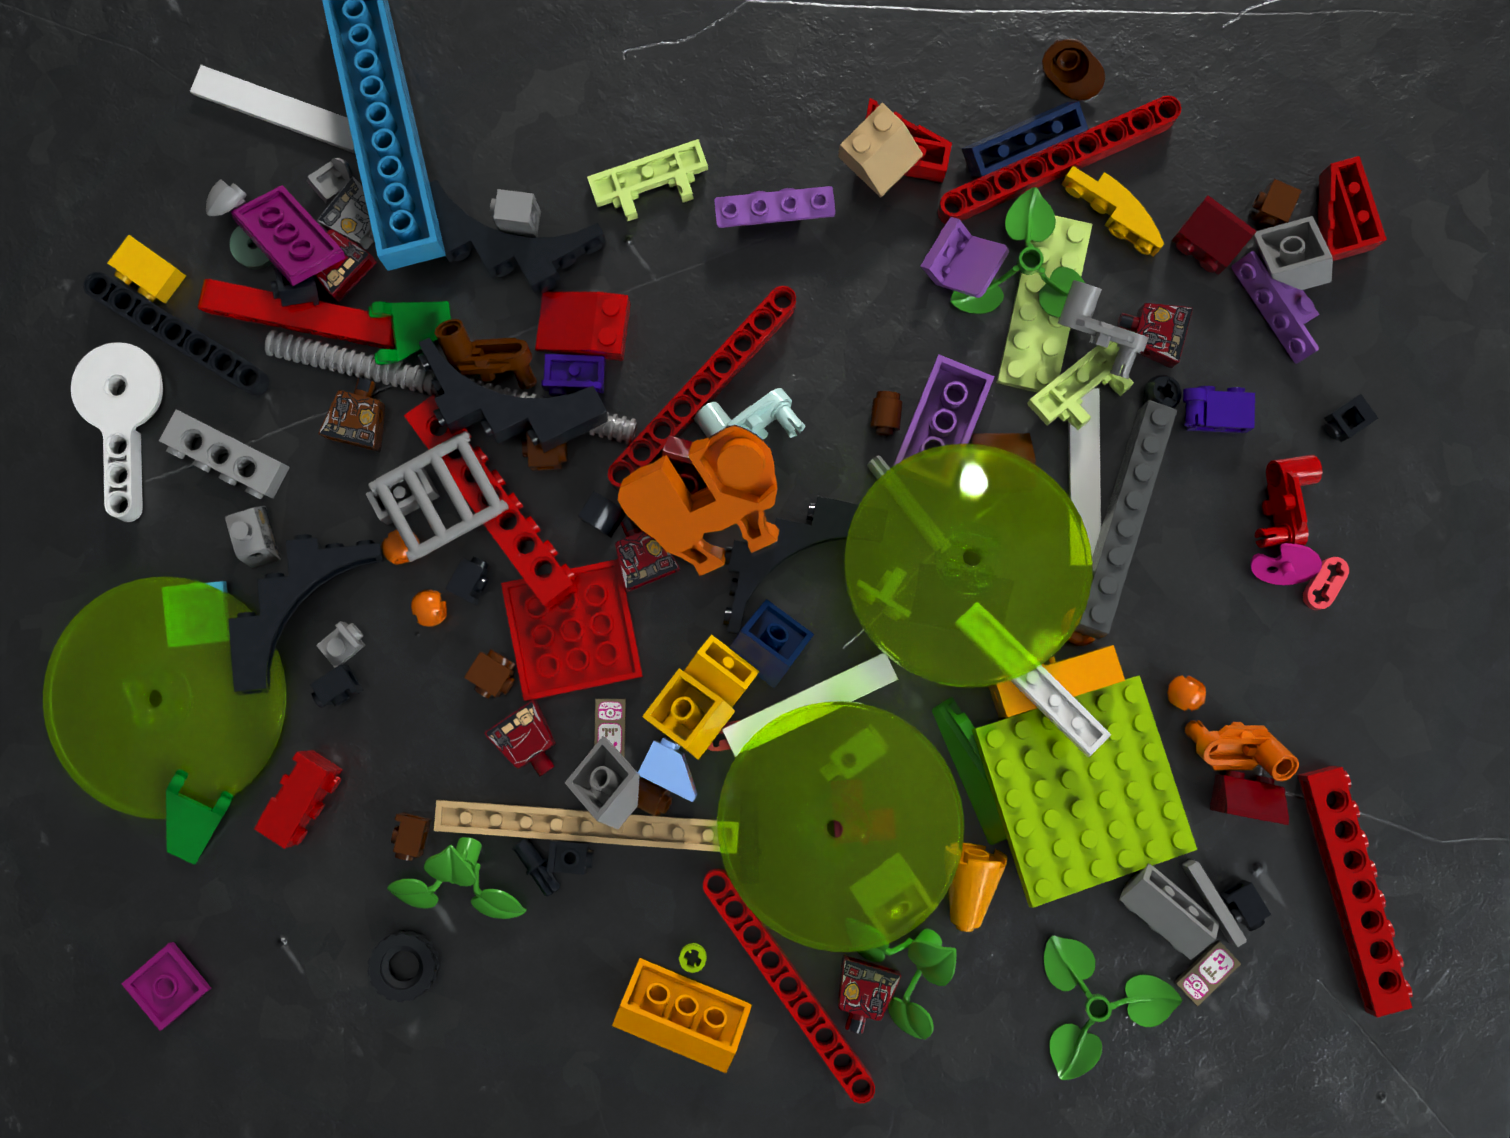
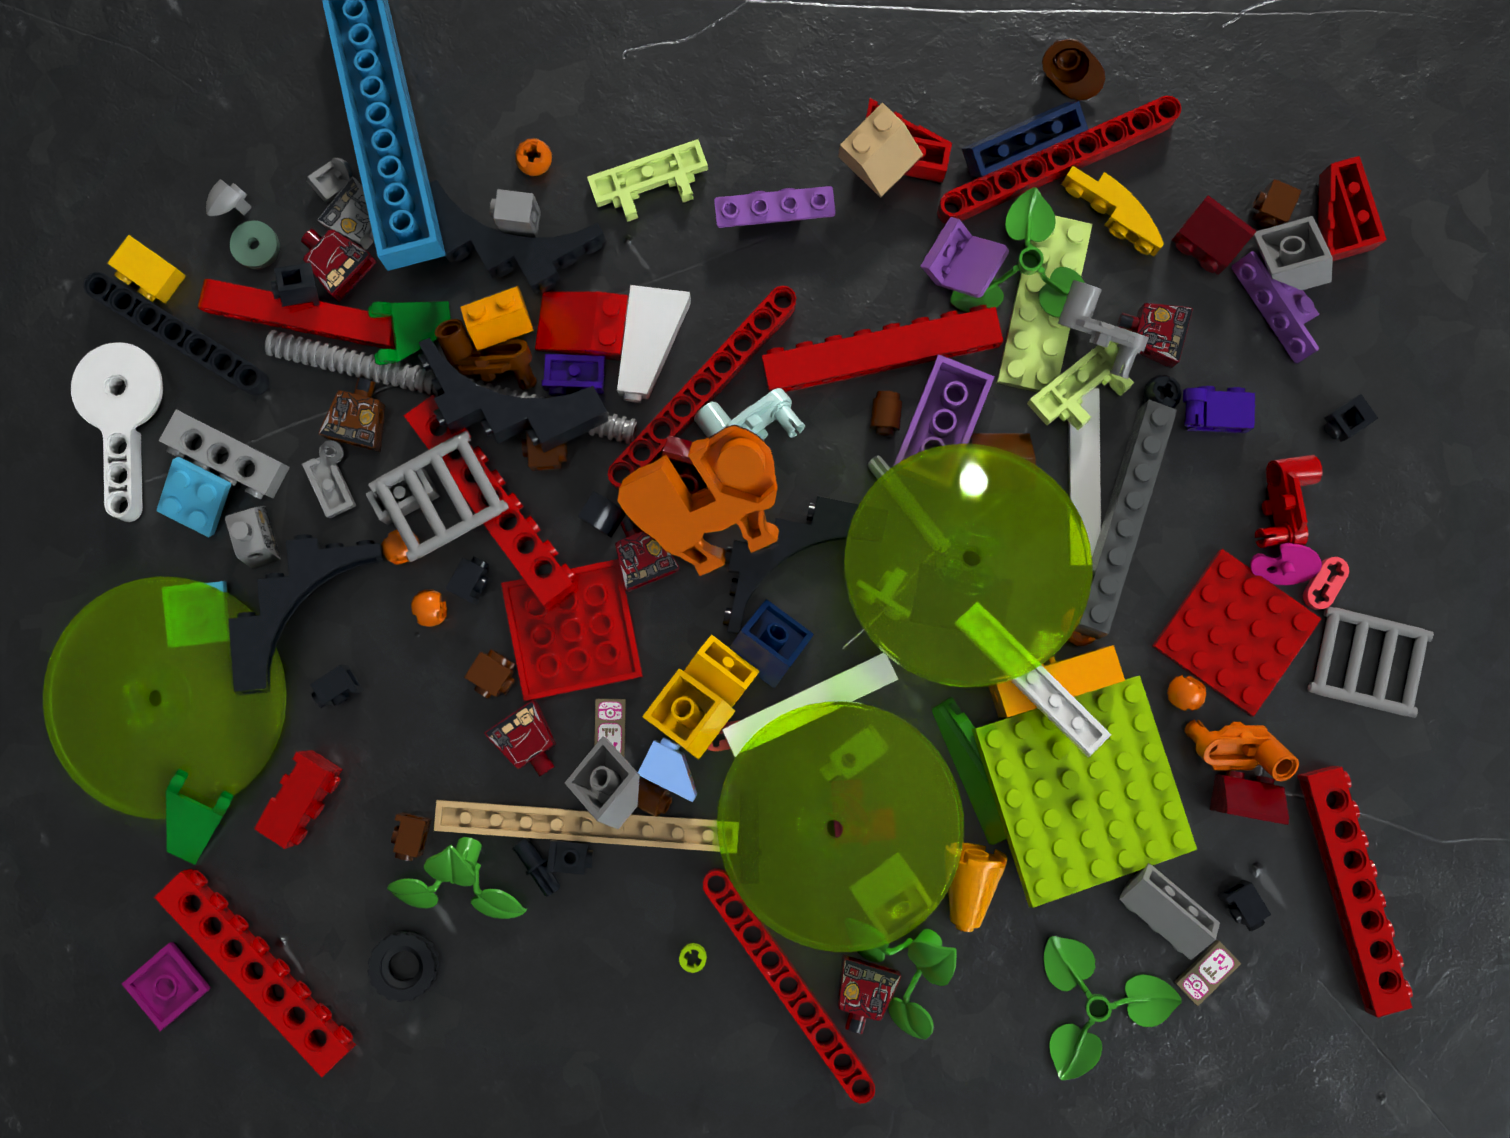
white tile [190,65,355,153] -> none
magenta tile [230,185,345,286] -> none
light grey bracket [316,621,366,668] -> none
light orange slope [612,958,752,1073] -> none
light grey tile [1180,859,1247,947] -> none
none -> red brick [154,869,356,1077]
none -> medium azure plate [156,457,232,538]
none -> light grey hinge [302,440,356,519]
none -> light orange slope [460,285,534,351]
none -> orange piece [515,138,552,176]
none -> white slope [617,285,691,403]
none -> red brick [762,305,1003,393]
none -> red plate [1152,549,1321,717]
none -> light grey bar [1307,606,1434,718]

